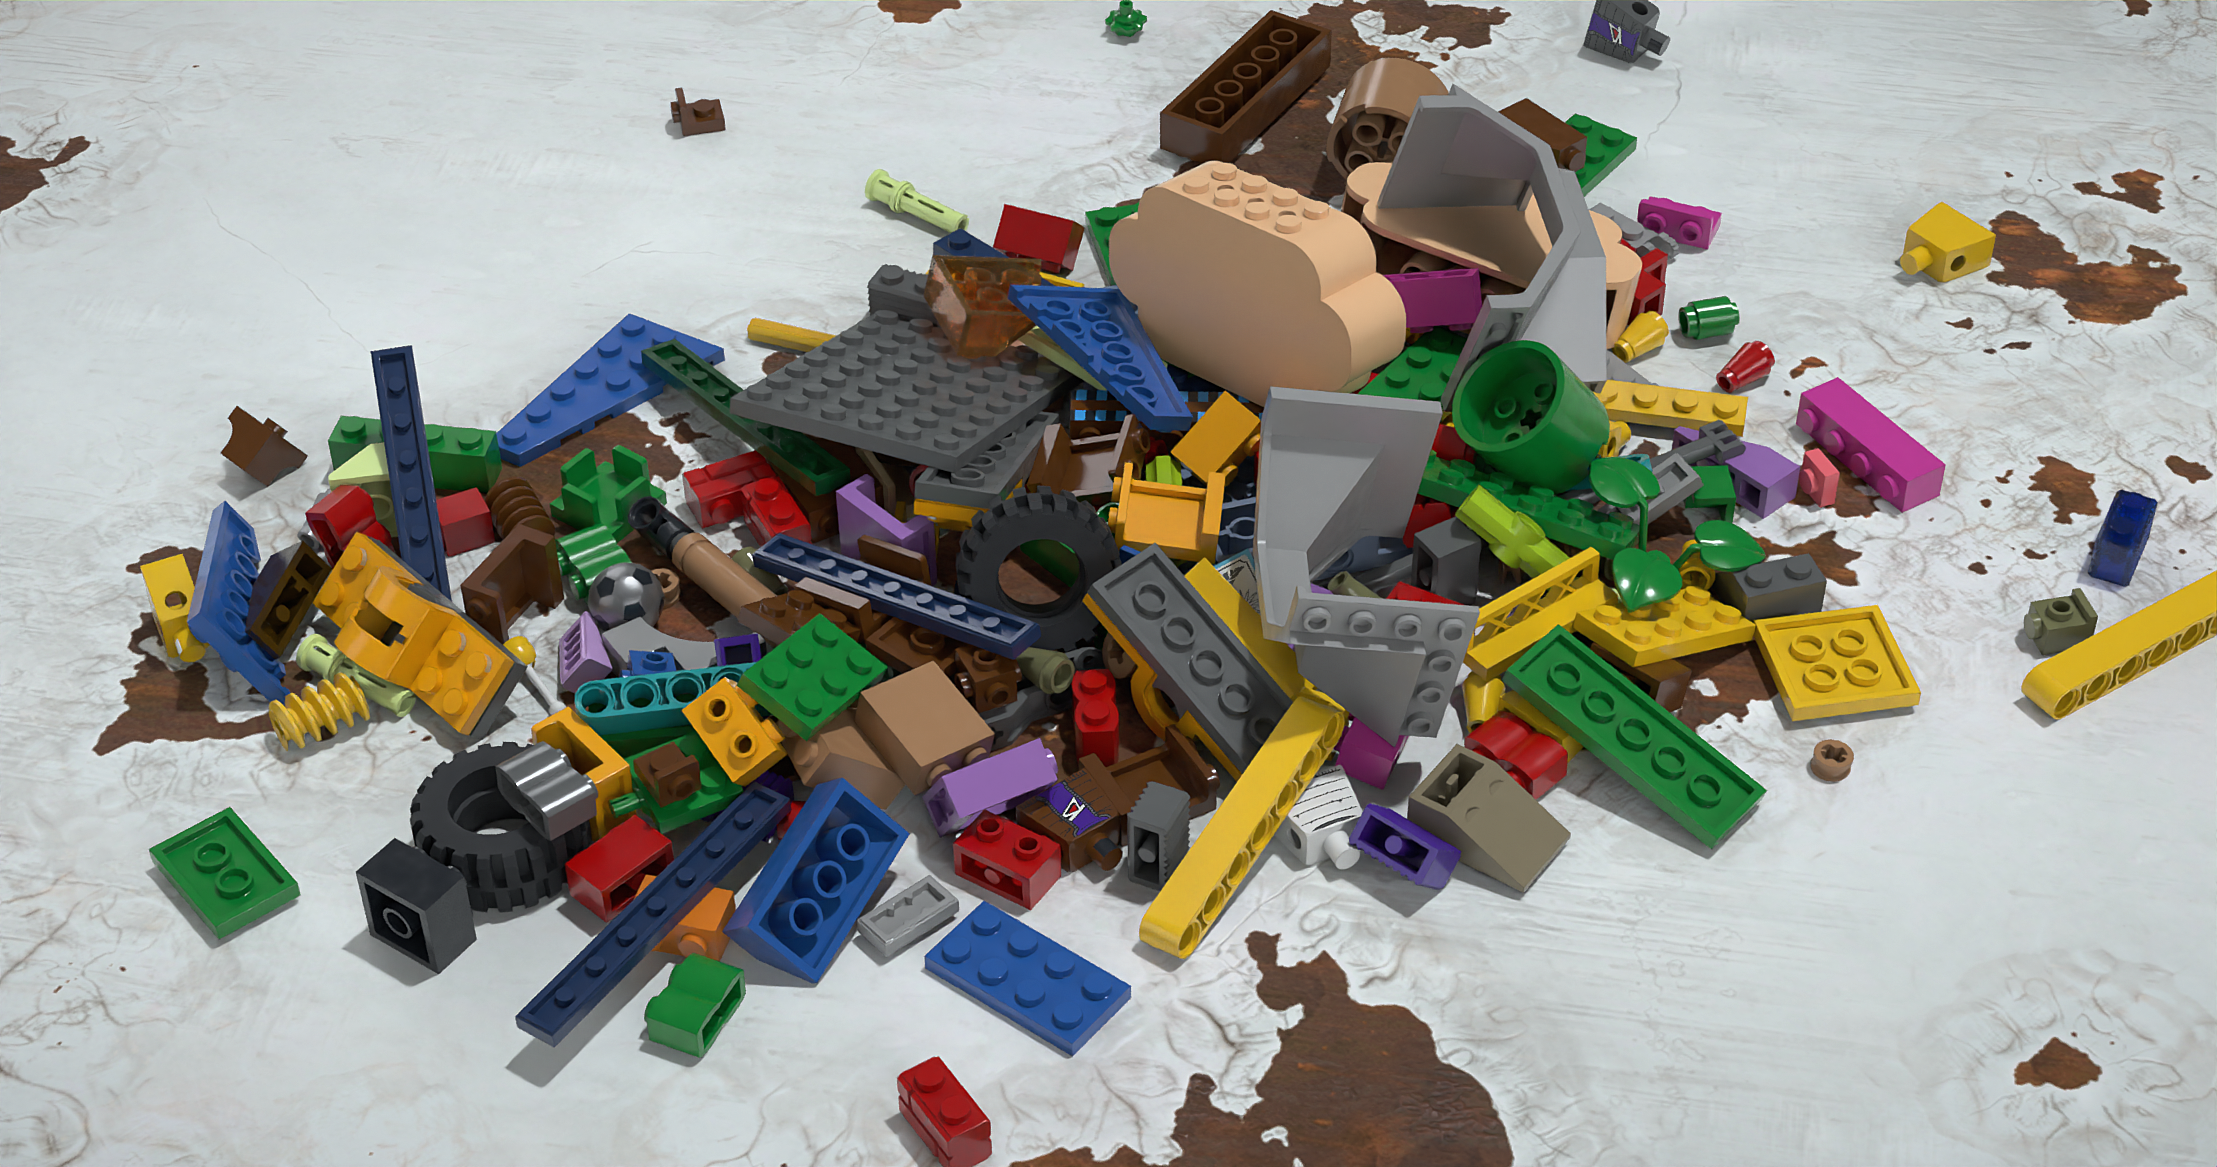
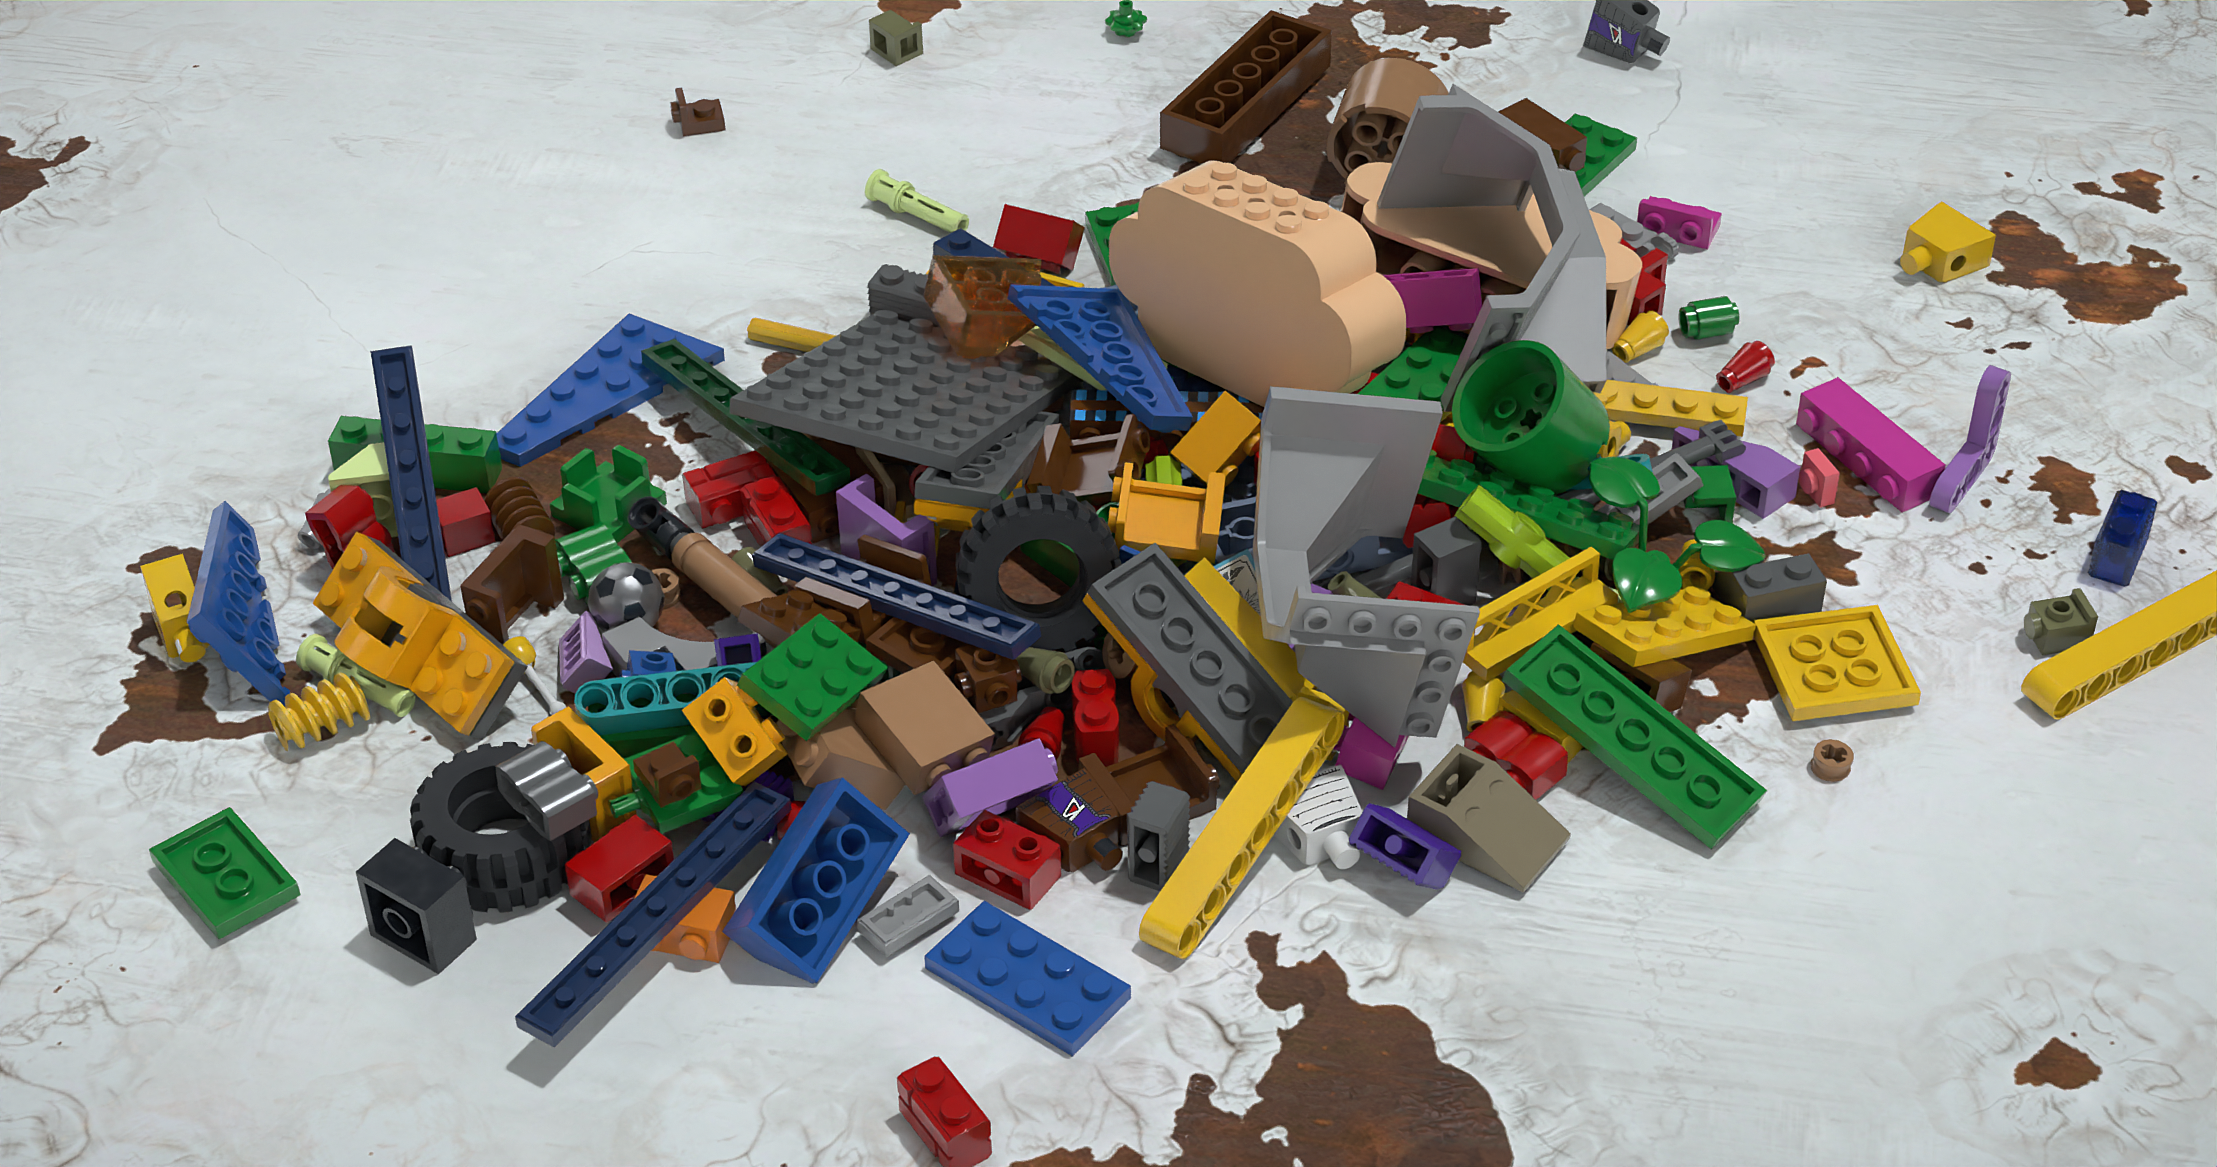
reddish brown brick [220,406,308,487] -> none
dark brown slope [245,541,332,660] -> none
green brick [644,953,746,1058] -> none
none -> olive brick [869,10,923,66]
none -> red cone [1018,707,1065,760]
none -> medium lavender beam [1930,365,2011,514]

